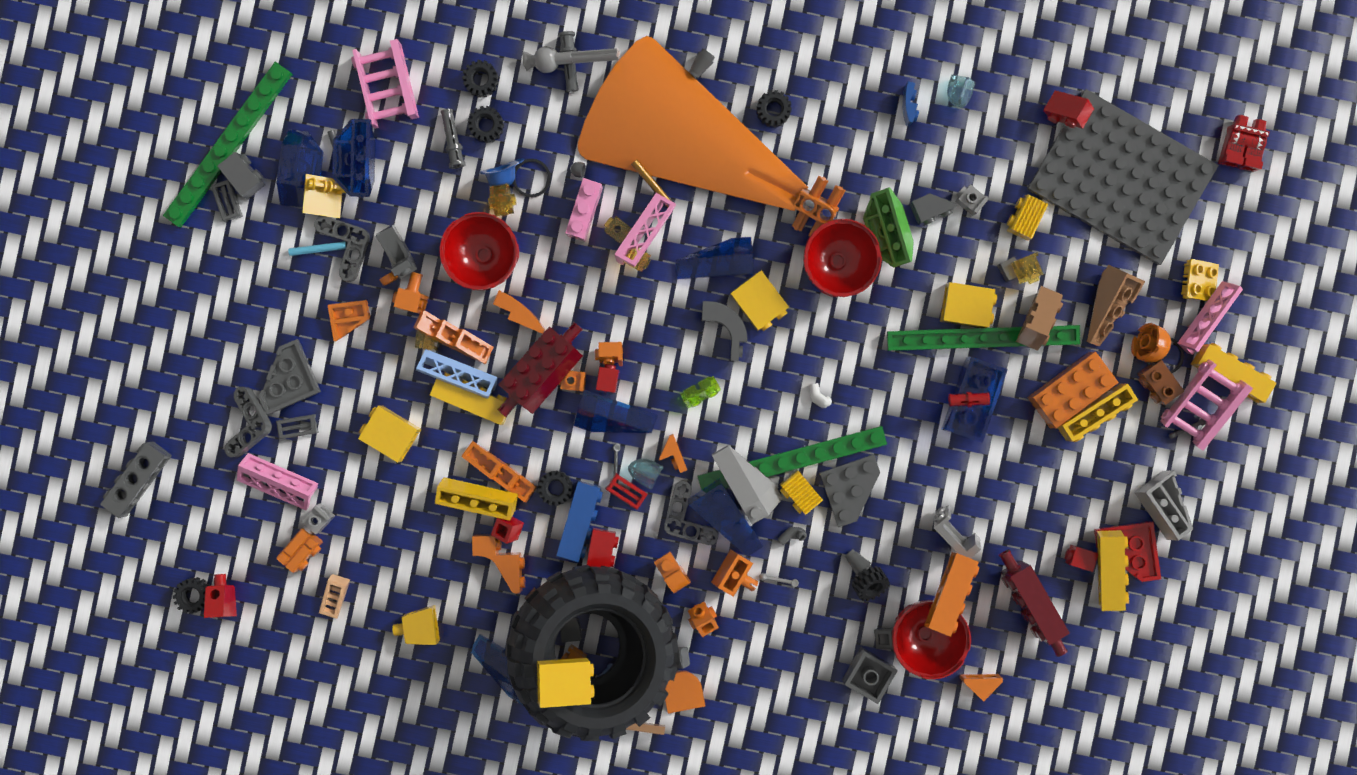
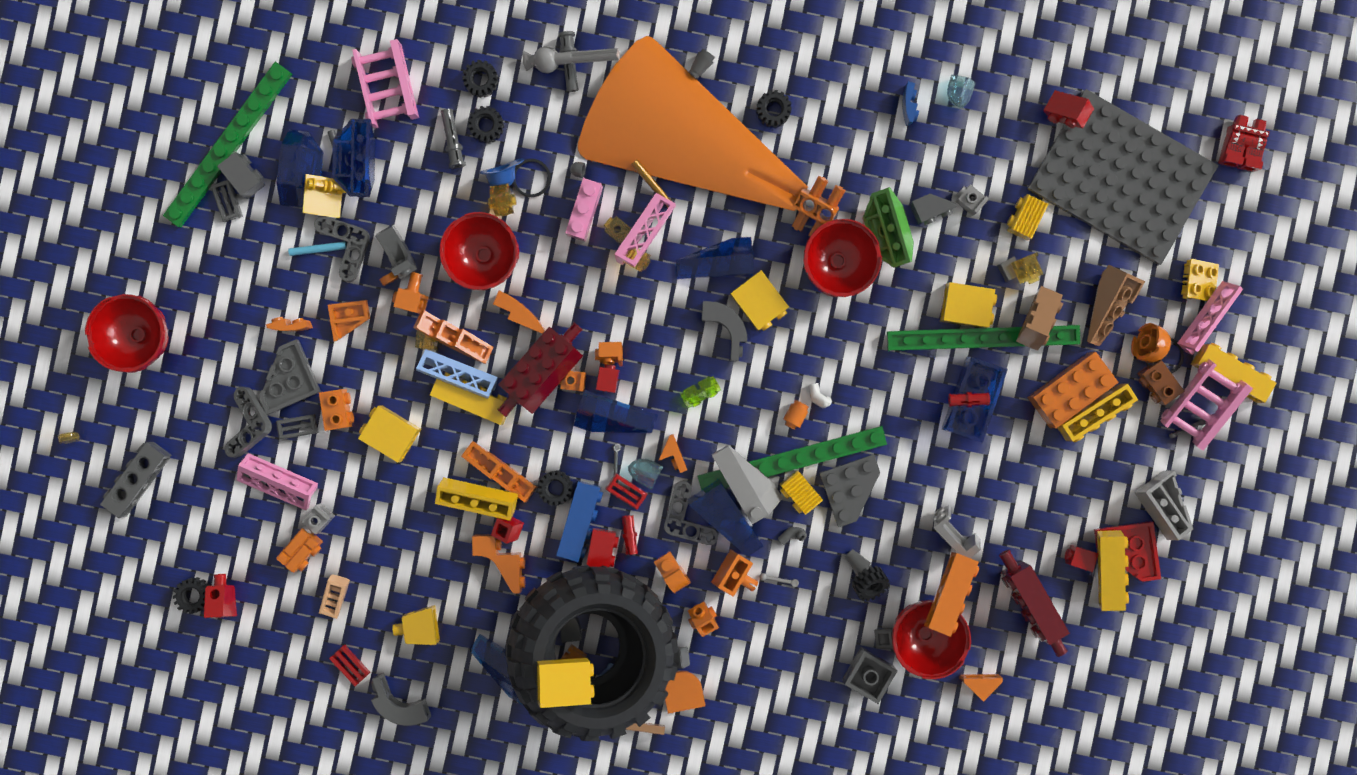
none -> clear yellow tile [58,432,80,444]
none -> red rock [85,294,168,373]
none -> orange slope [266,317,313,332]
none -> orange brick [319,389,354,431]
none -> red tile [329,645,371,686]
none -> dark grey arch [371,672,431,726]
none -> red pin [621,515,638,555]
none -> orange brick [783,400,809,430]

